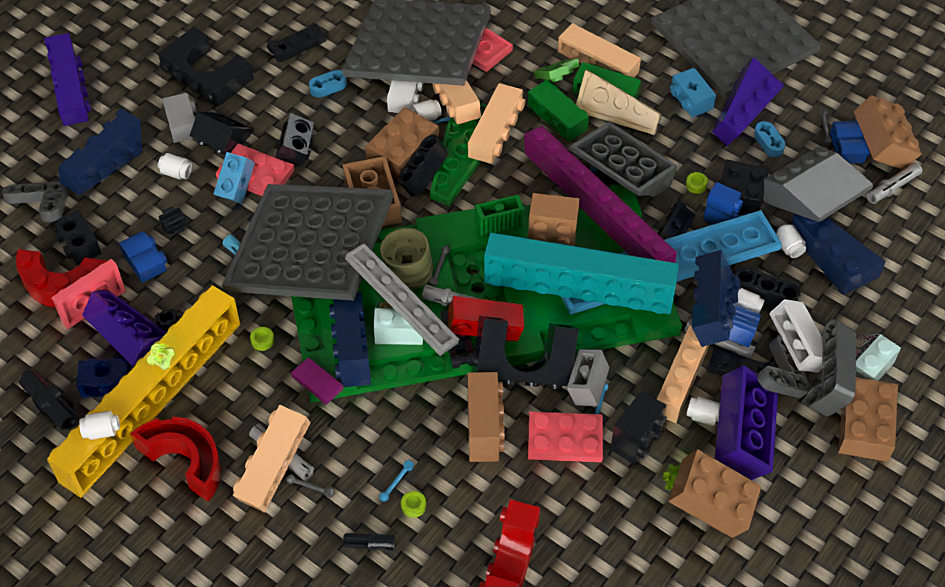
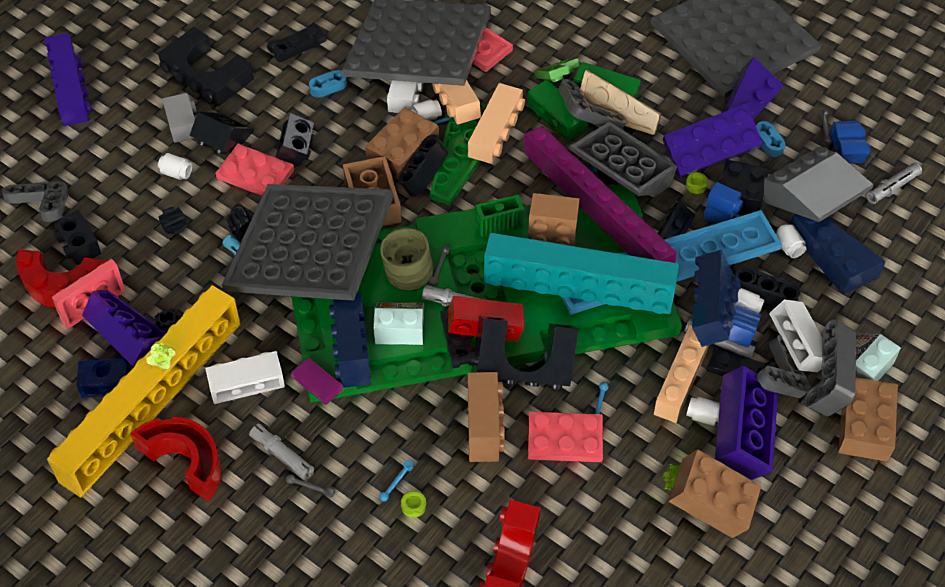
black piece [19,369,79,431] -> none
dark blue wedge [58,108,142,195] -> none
white brick [79,411,120,440] -> none
blue brick [119,231,167,283] -> none
dark azure brick [214,152,255,204] -> none
light nougat brick [233,405,311,513] -> none
lime tile [250,327,275,351] -> none
black axle [343,531,395,552] -> none
light grey tile [345,243,459,356] -> none
light nougat brick [558,23,641,77] -> none
light grey brick [567,349,610,406] -> none
black brick [610,390,667,465] -> none
dark azure brick [670,68,716,117] -> none
medium nougat brick [853,95,922,170] -> none
none -> white brick [205,351,285,404]
none -> black gear [226,206,253,236]
none -> dark grey beam [558,79,627,129]
none -> dark purple brick [662,103,763,179]

